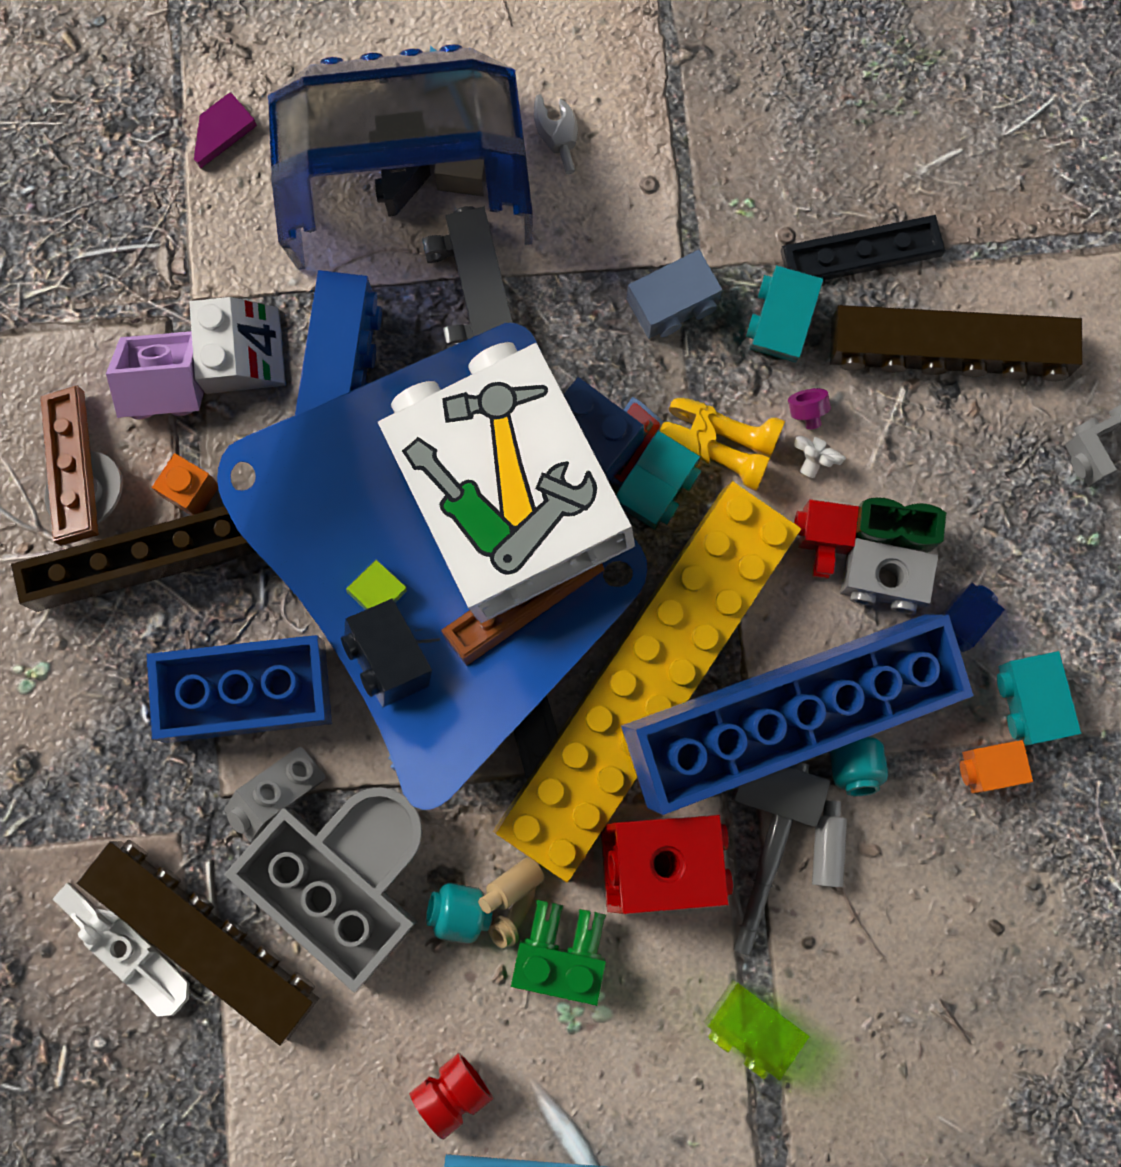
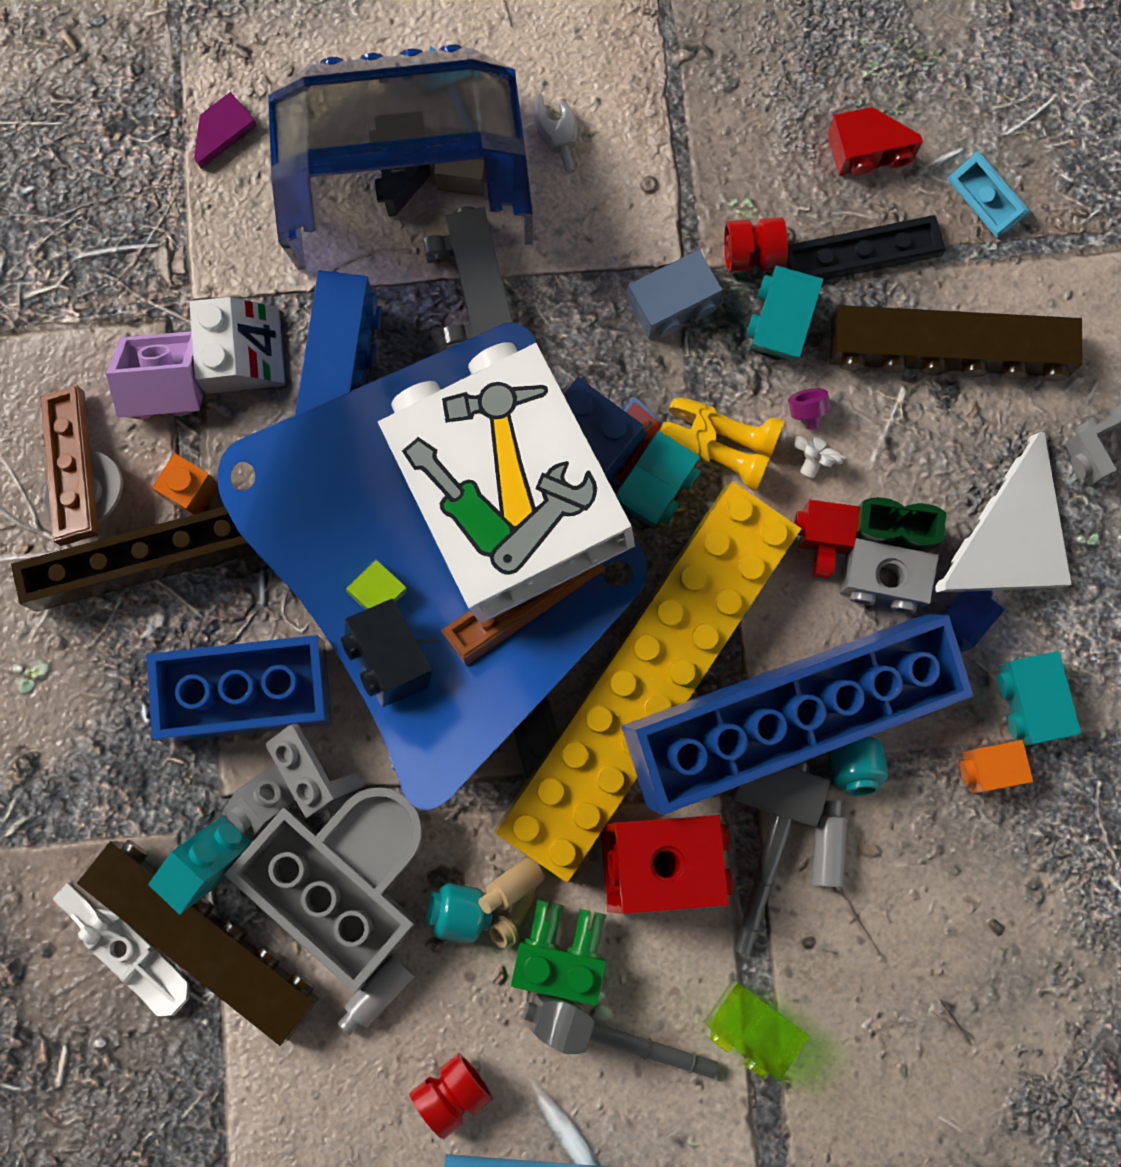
none -> teal brick [148,816,252,915]
none -> light grey bracket [266,723,365,818]
none -> light grey cylinder [338,954,415,1035]
none -> dark grey piece [522,993,718,1079]
none -> red wheel [724,217,788,273]
none -> red slope [827,107,923,176]
none -> white tile [935,432,1071,593]
none -> medium azure slope [947,151,1032,238]

